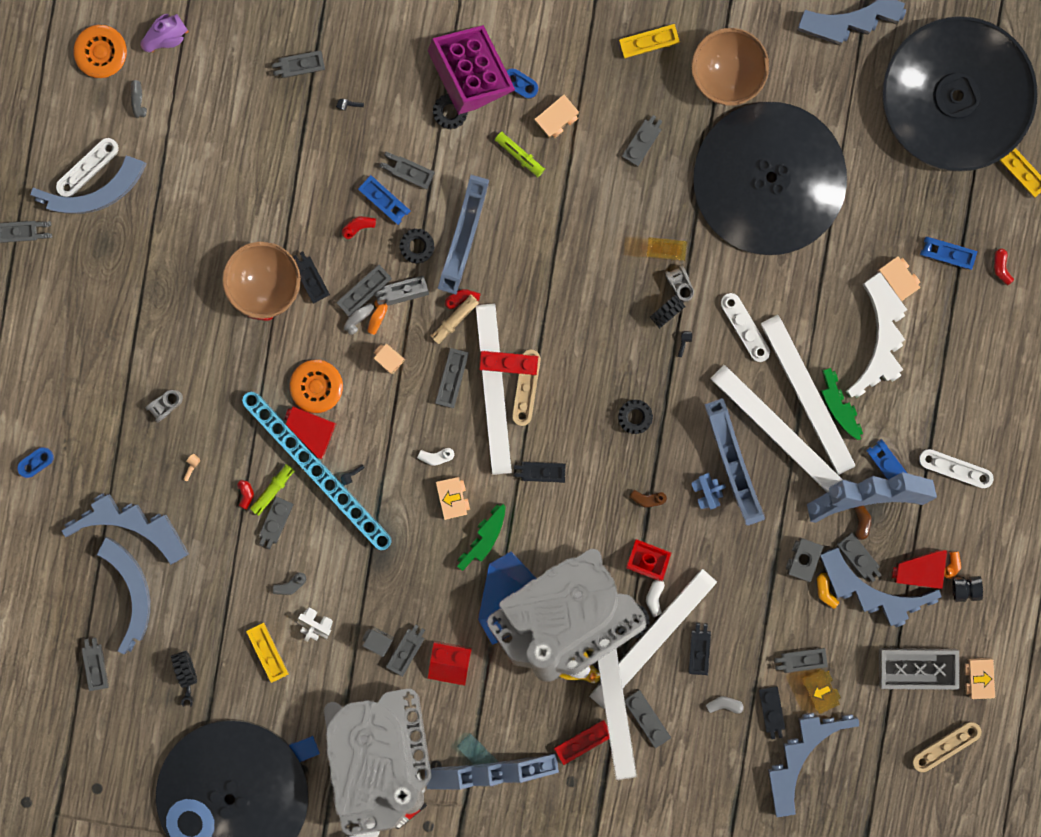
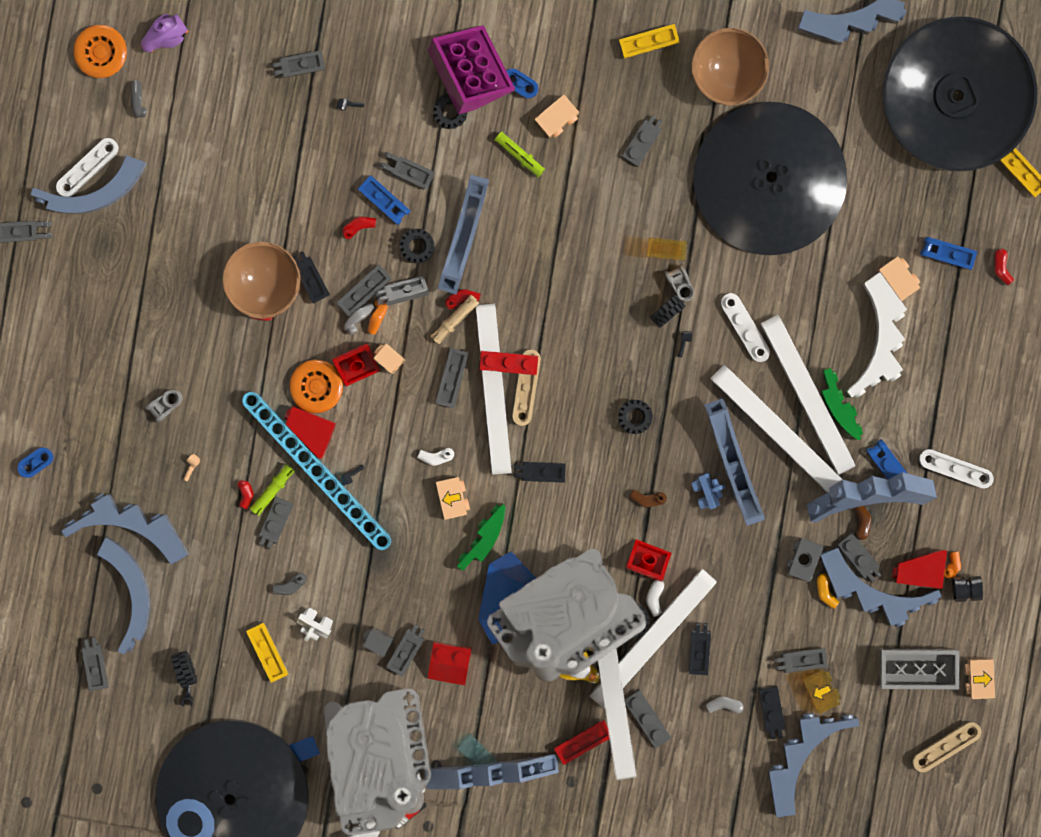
none -> red slope [332,344,381,387]

